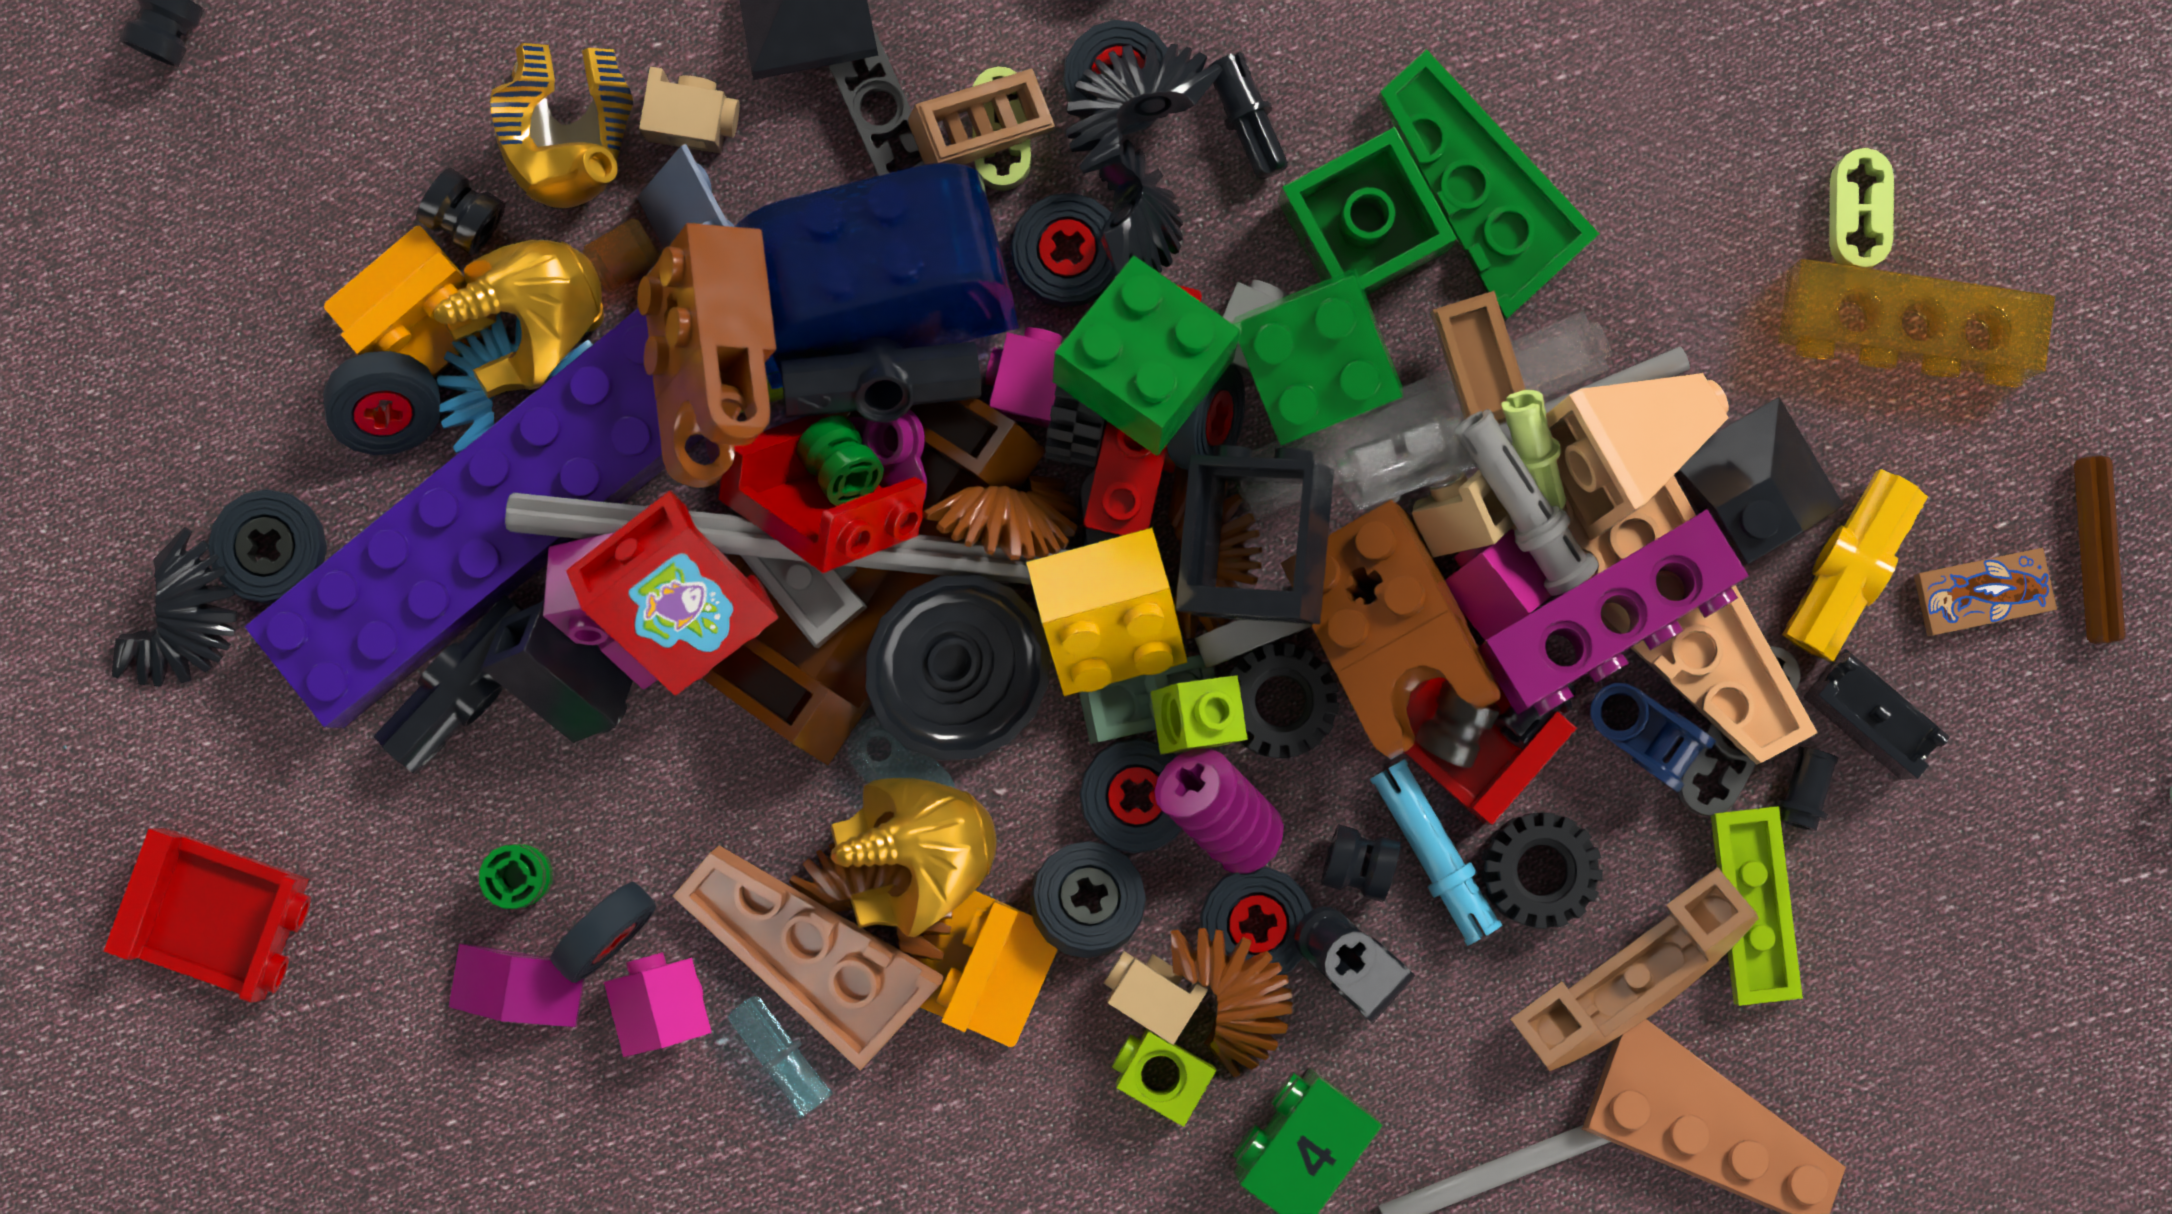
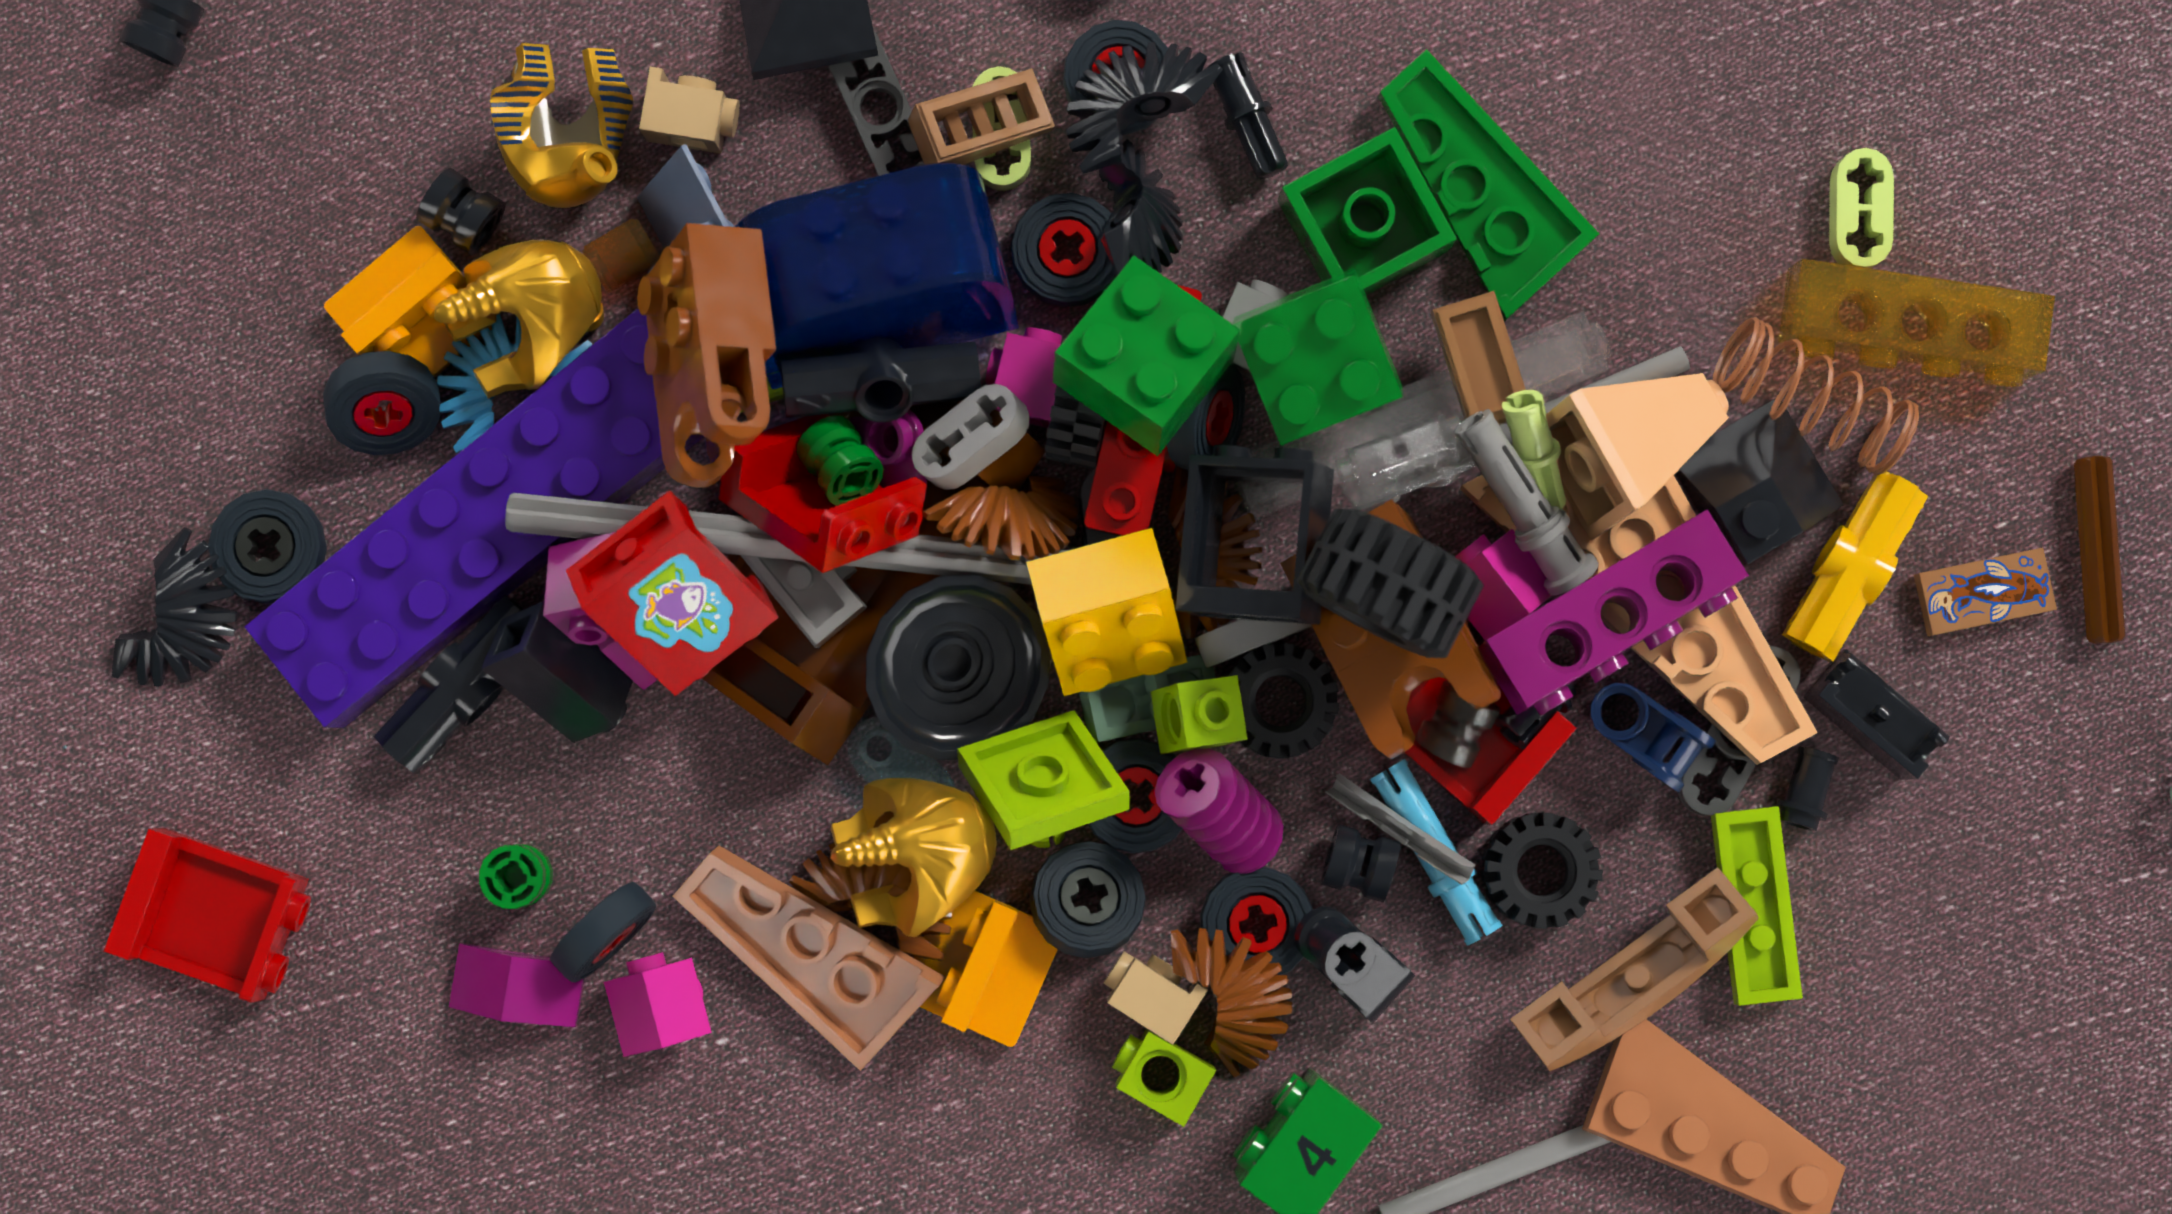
clear light blue axle [728,996,833,1118] -> none
tan brick [1412,470,1514,558] -> none
none -> light grey beam [912,384,1029,490]
none -> lime tile [957,710,1130,850]
none -> black tyre [1296,508,1483,658]
none -> light grey piece [1325,773,1475,885]
none -> nougat piece [1713,317,1919,476]

